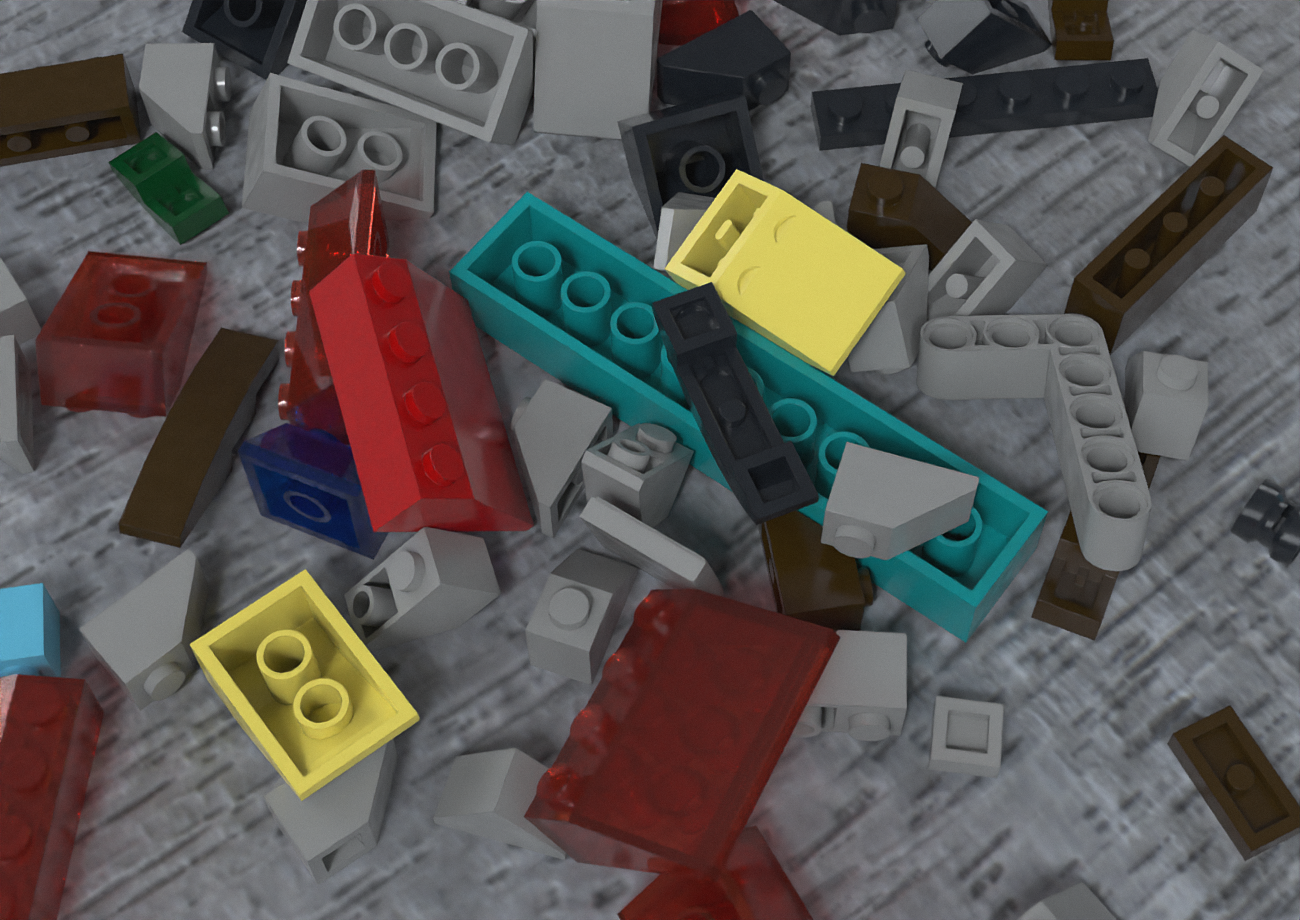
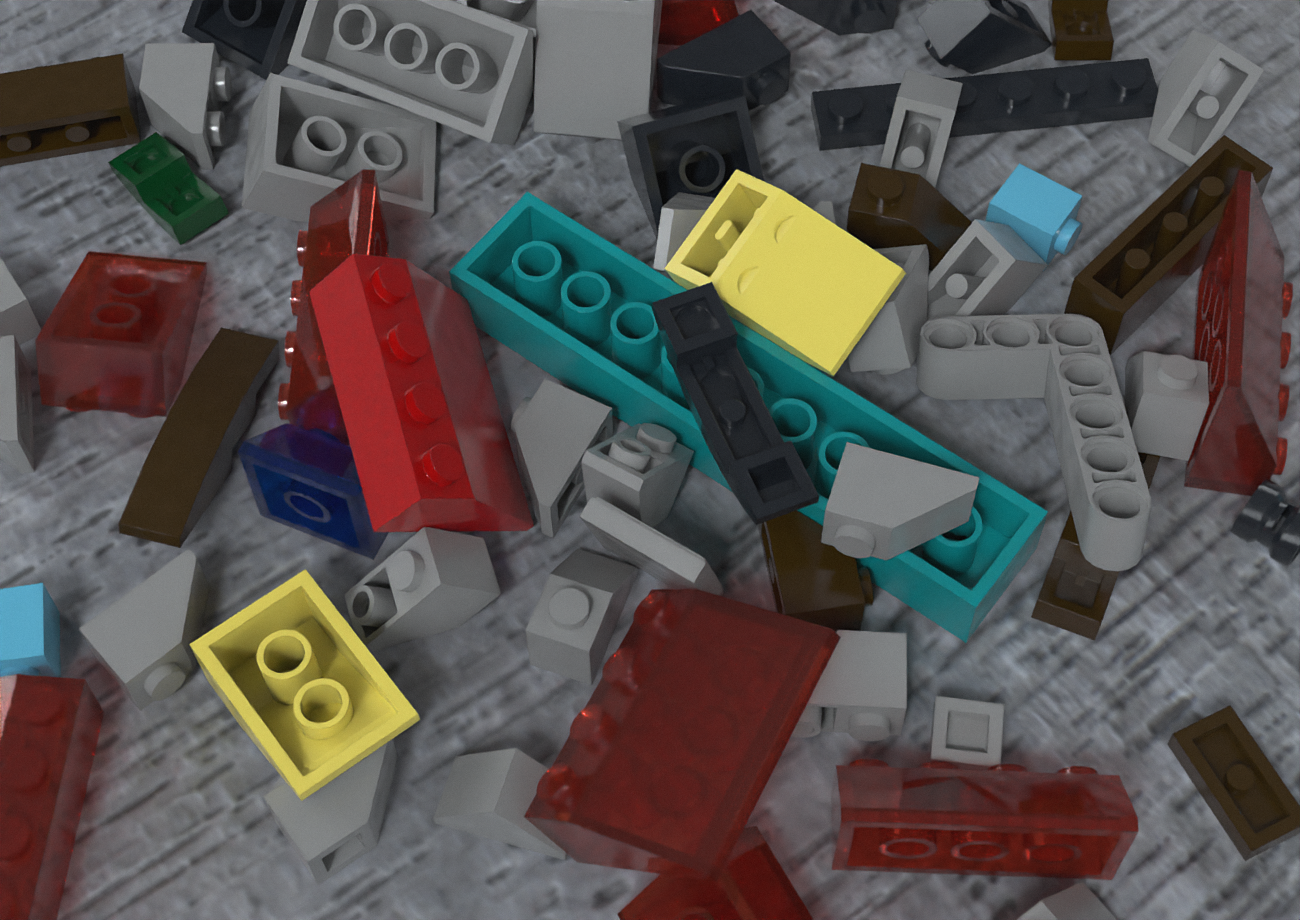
none -> clear red slope [831,759,1139,880]
none -> medium azure brick [985,163,1083,271]
none -> clear red slope [1184,170,1293,496]

